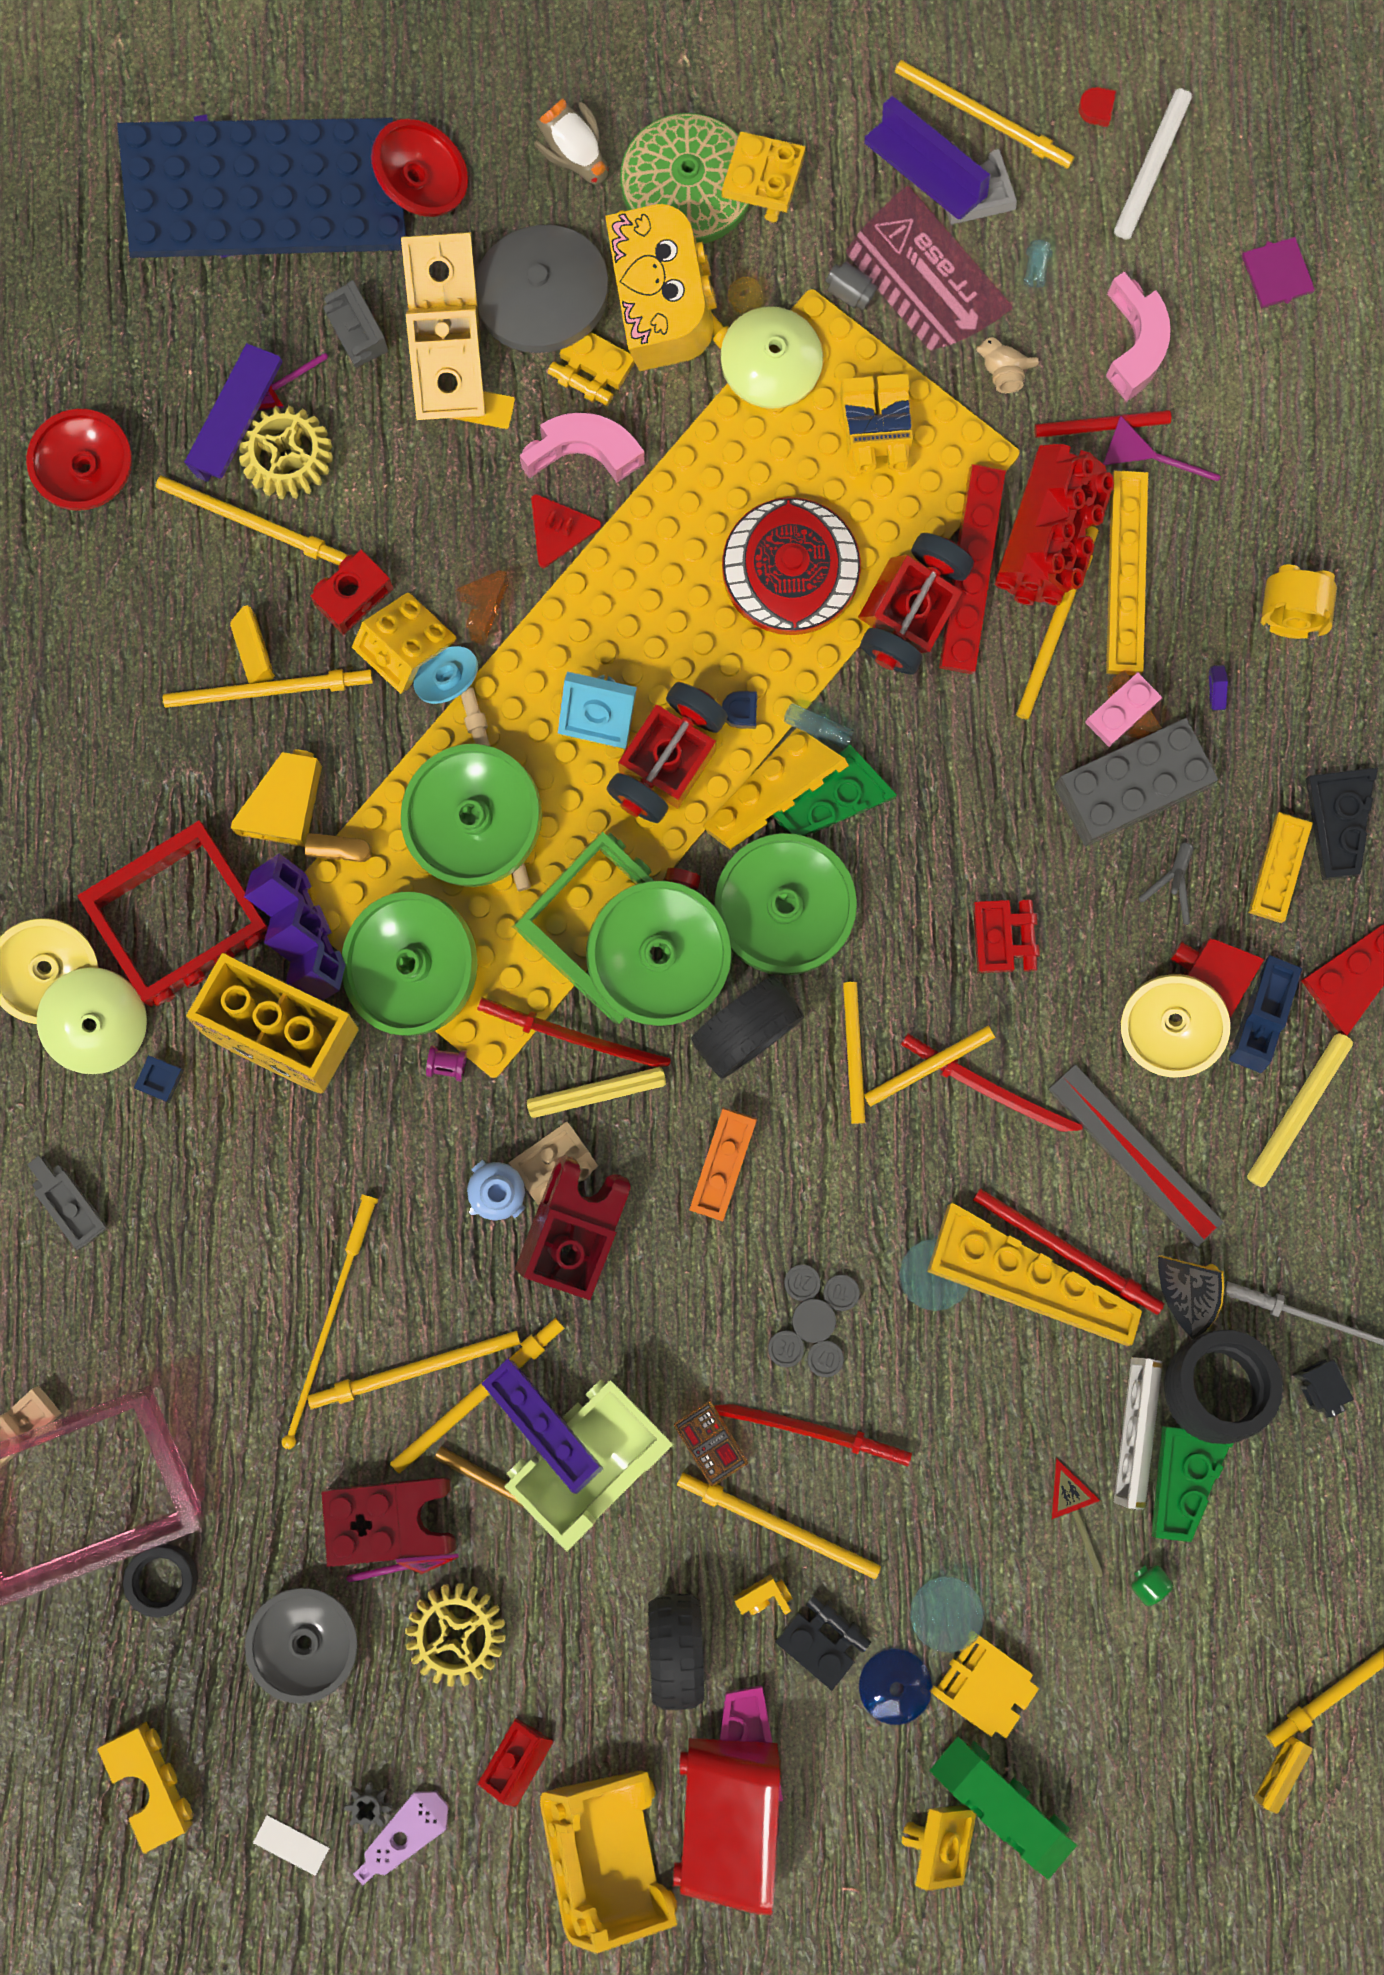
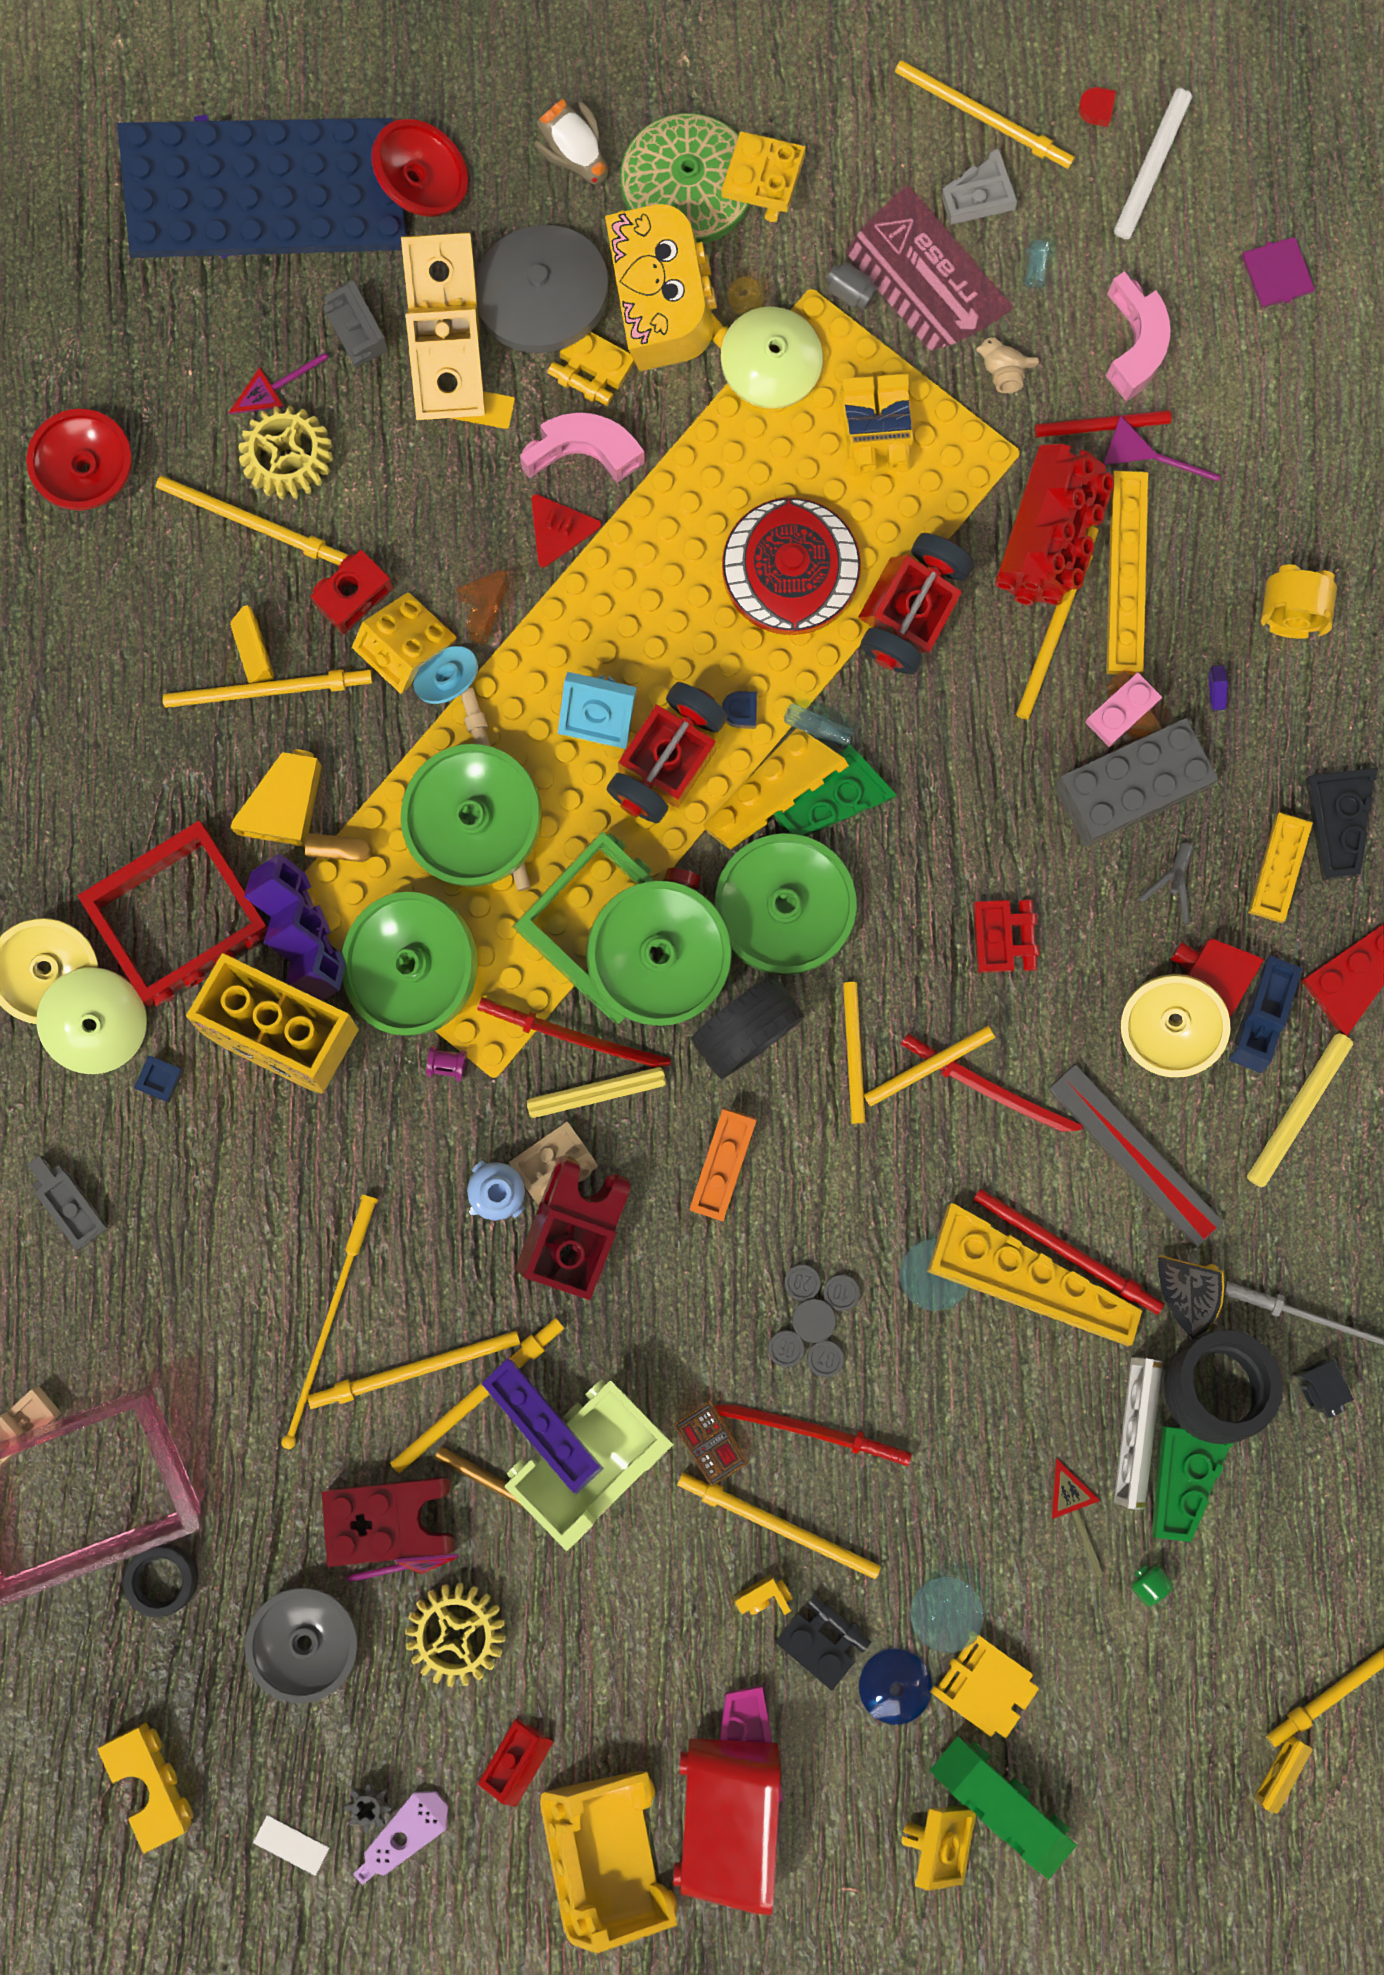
dark purple panel [184,343,283,482] -> none
black tyre [648,1593,705,1710] -> none
dark purple panel [864,96,990,220] -> none
red plate [939,464,1006,674] -> none

